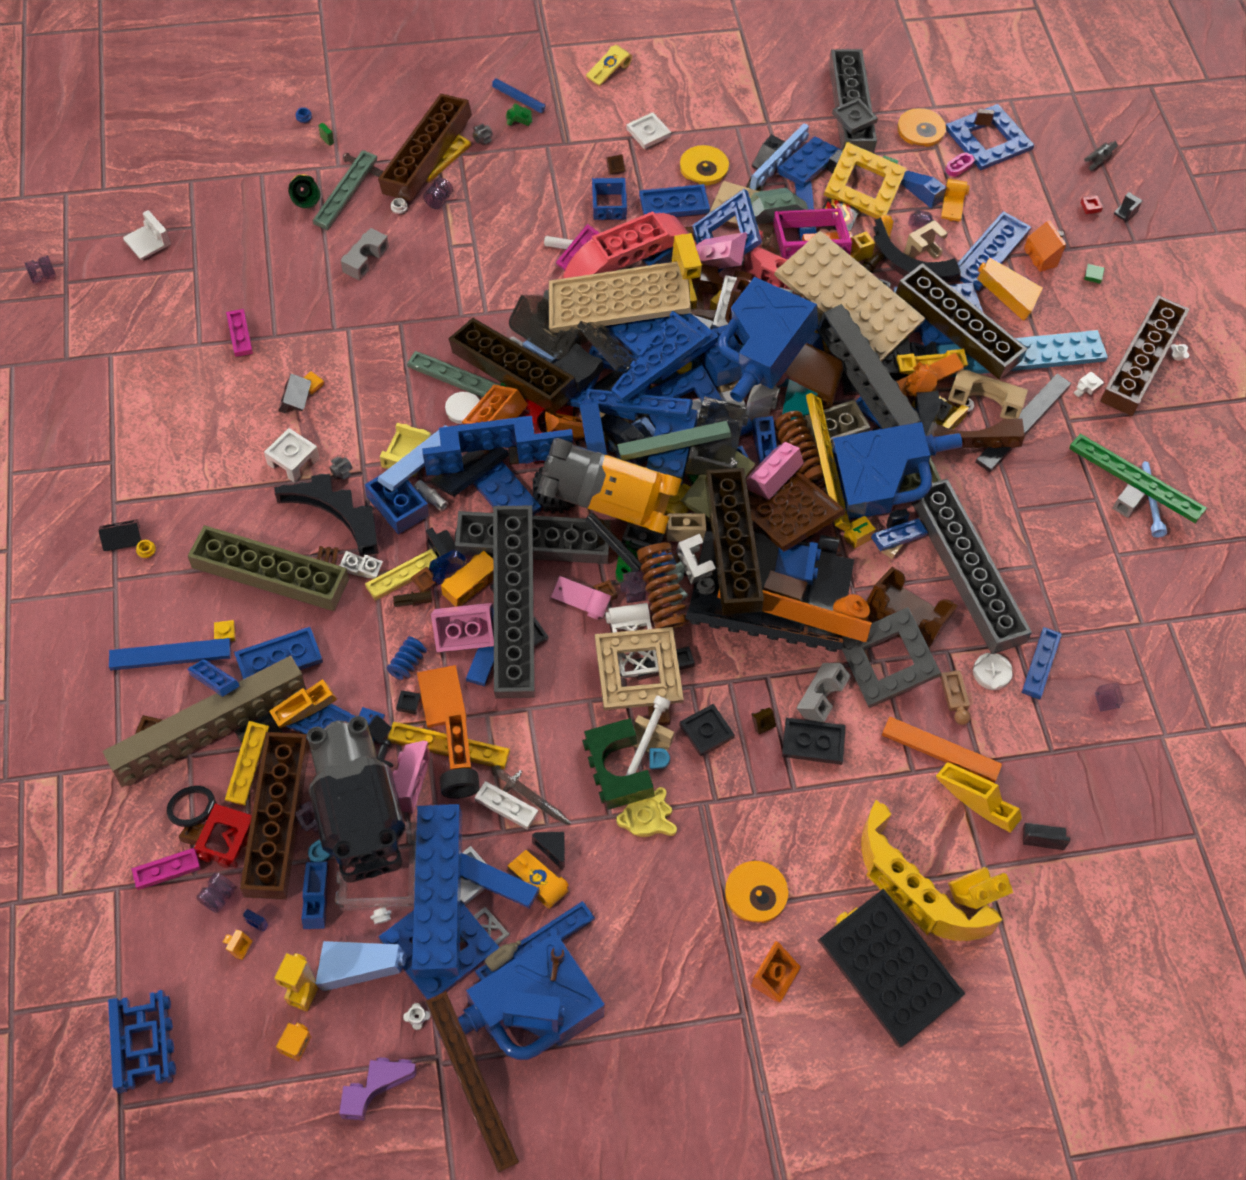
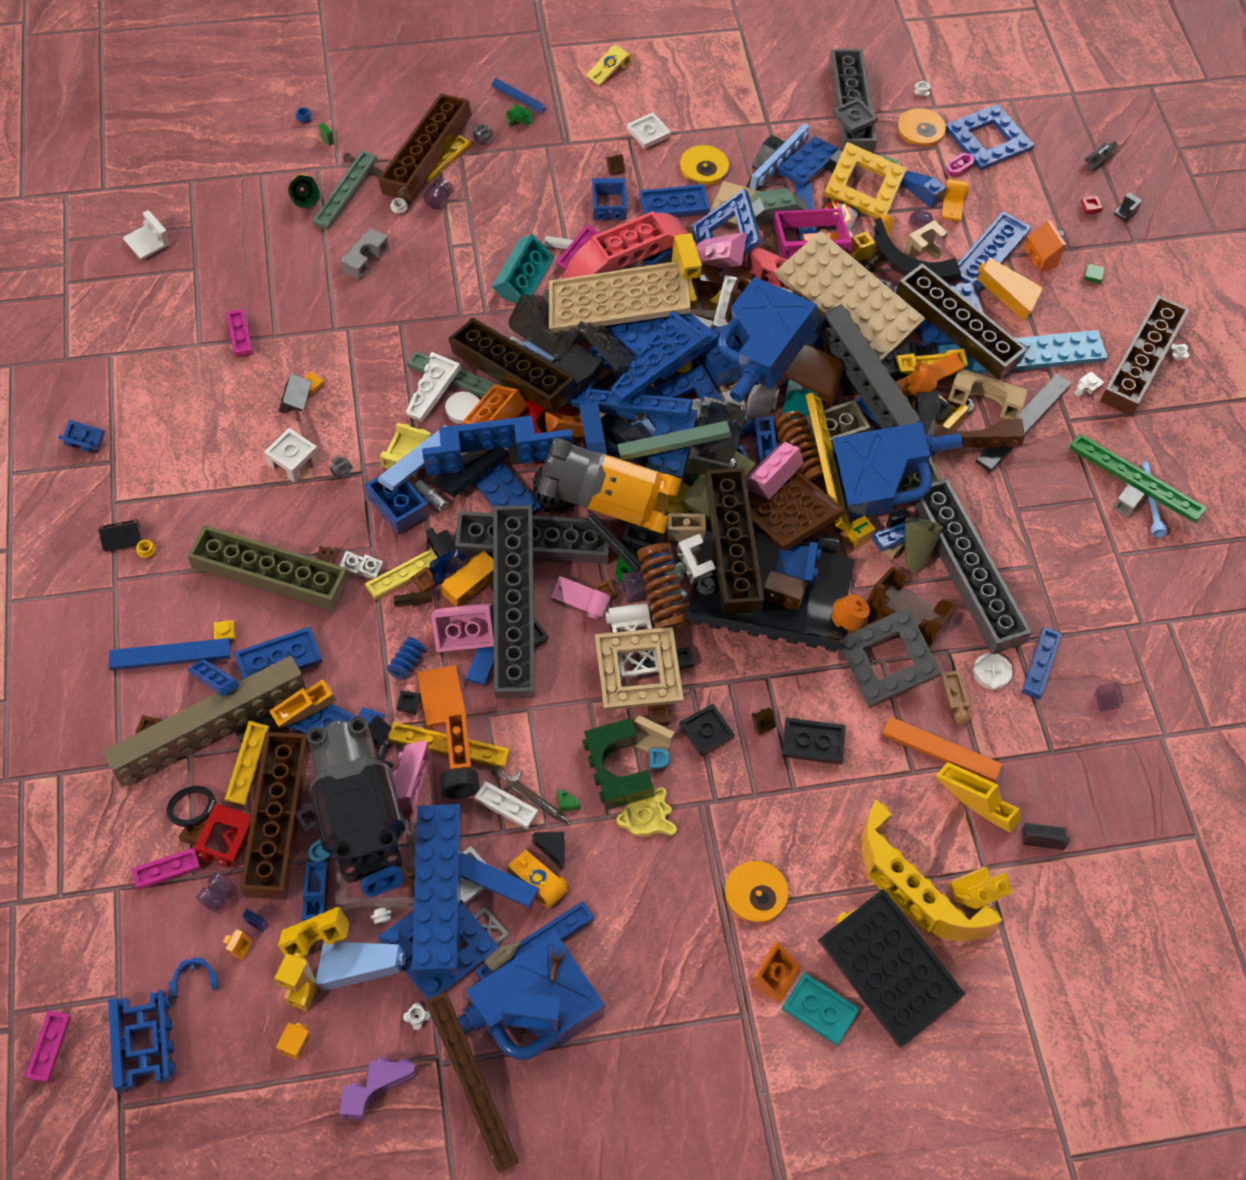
clear purple wheel [24,255,56,284] -> none
black arch [274,474,379,556] -> none
white piece [626,695,671,776] -> none
orange tile [717,590,872,643] -> none
light grey arch [796,663,850,722] -> none
reddish brown tile [974,109,994,126] -> none
none -> dark pink plate [25,1011,71,1083]
none -> blue bracket [58,419,105,453]
none -> blue piece [169,958,219,999]
none -> yellow arch [278,906,350,956]
none -> blue plate [361,866,404,897]
none -> reddish brown hand [403,866,415,898]
none -> white wing [406,352,462,422]
none -> teal slope [492,234,554,306]
none -> green tile [557,790,580,811]
none -> teal tile [781,972,860,1046]
none -> olive cone [905,518,943,572]
none -> white plate [914,81,930,96]

